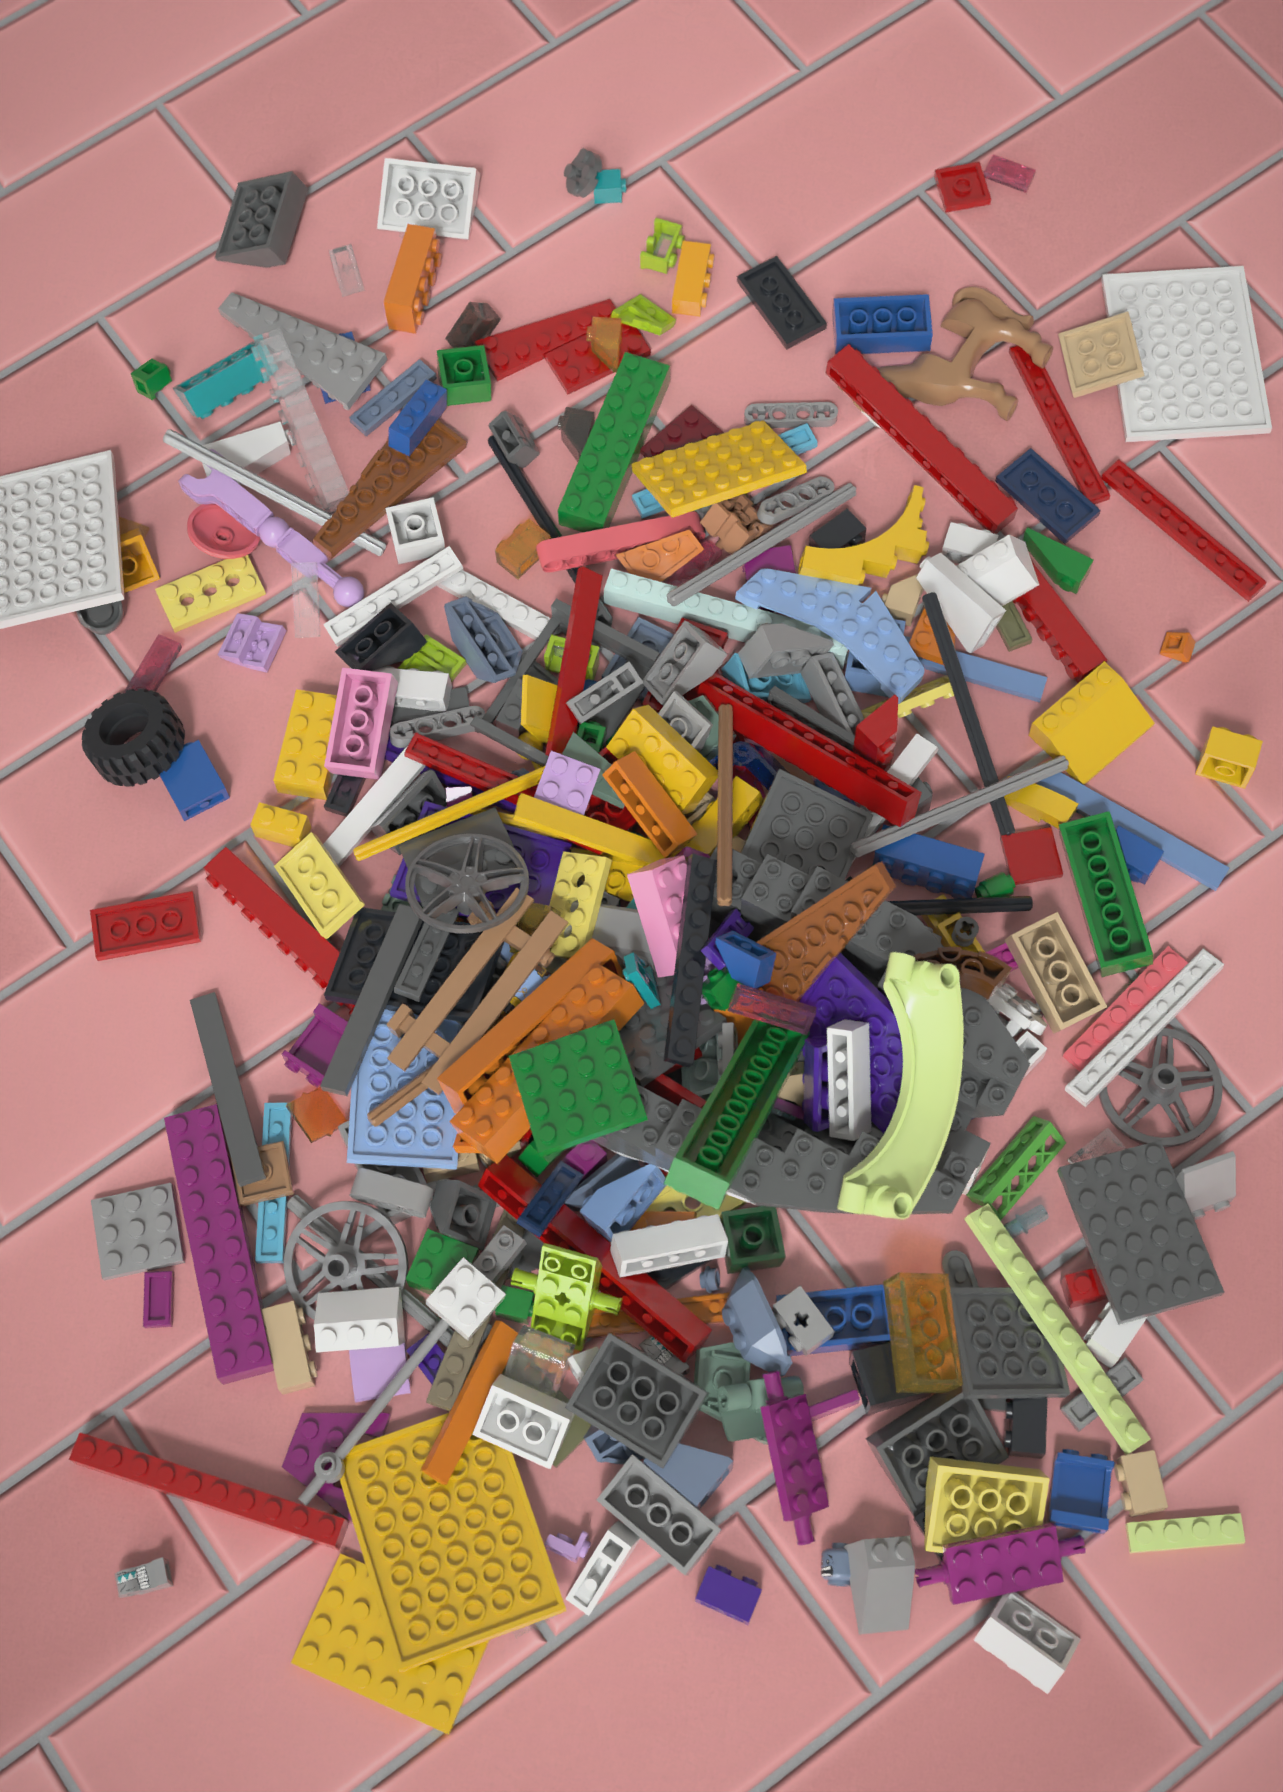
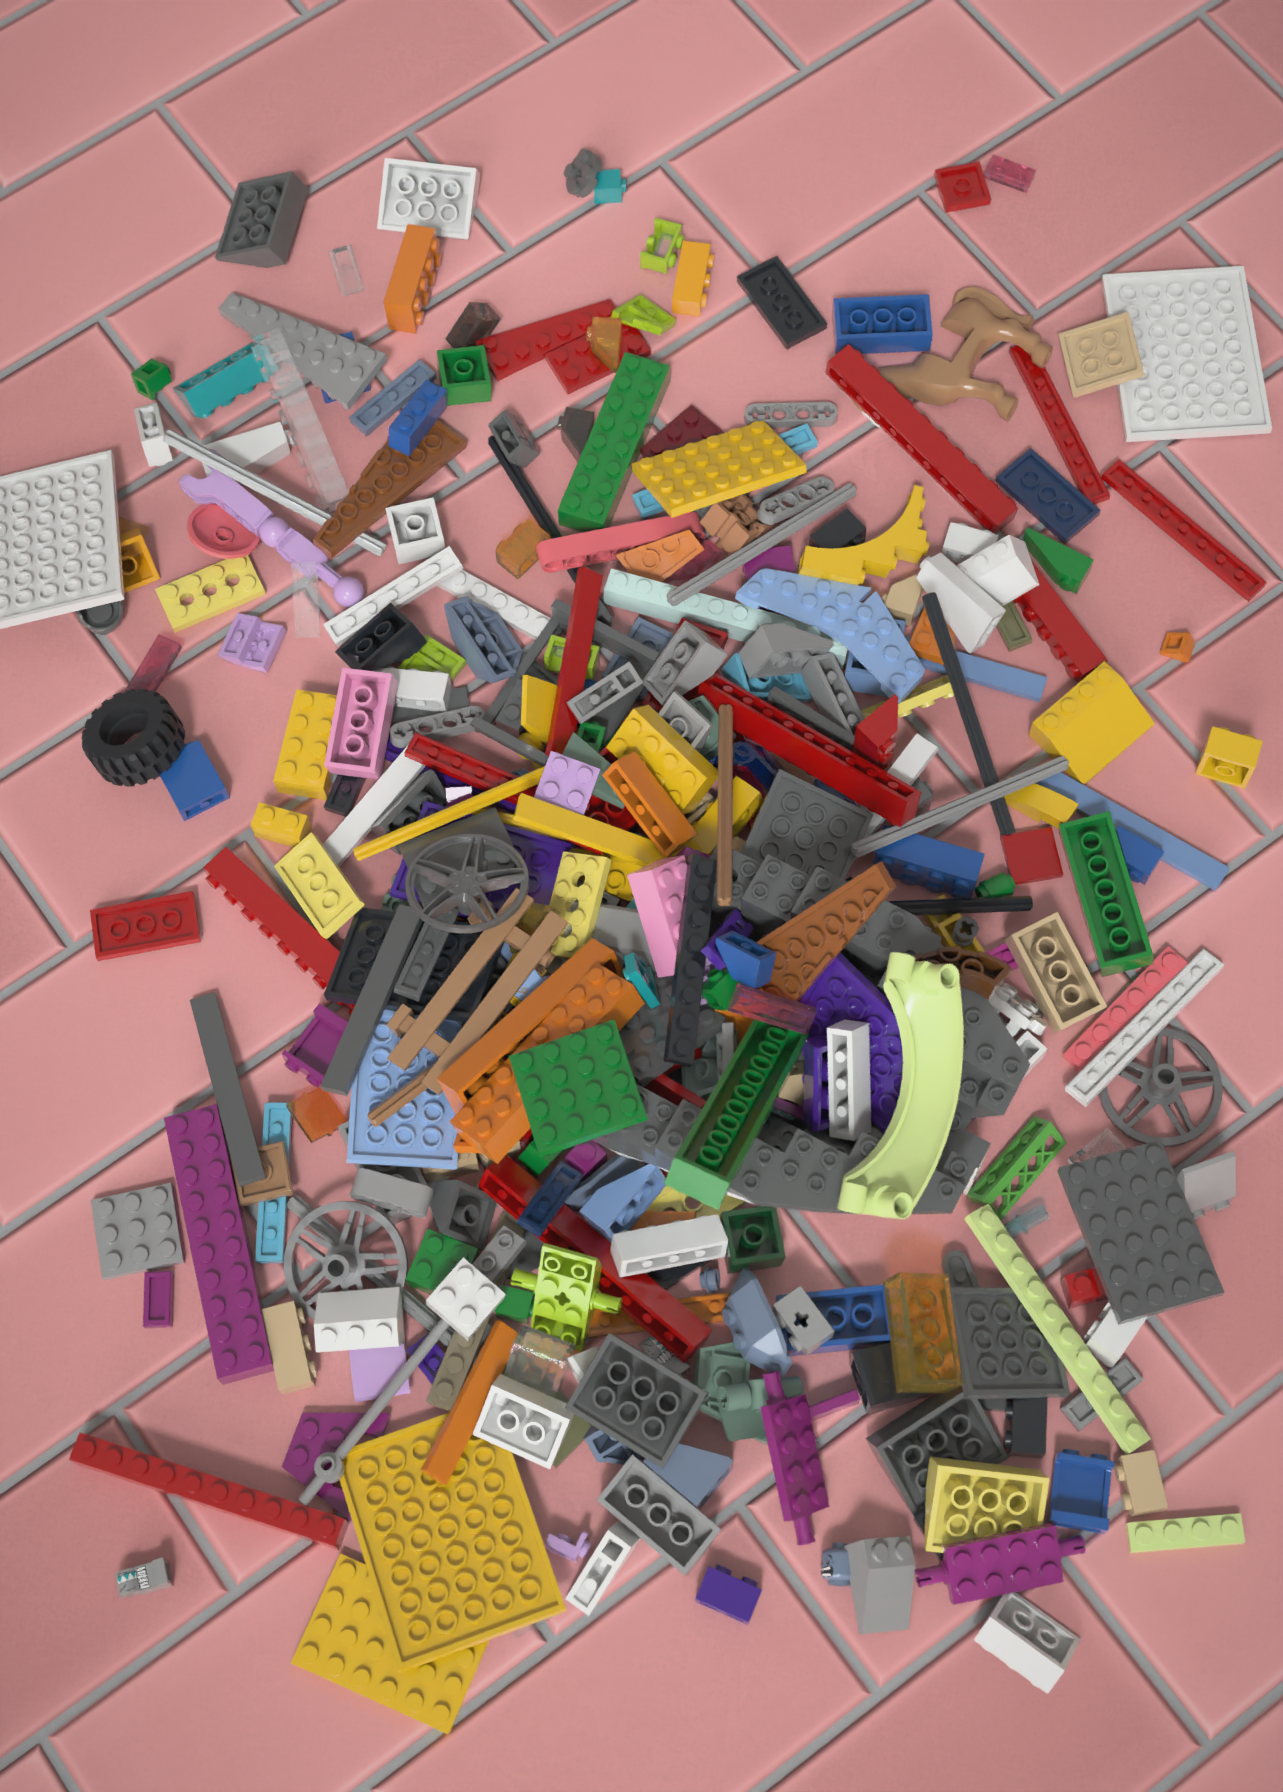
none -> white slope [134,403,173,467]

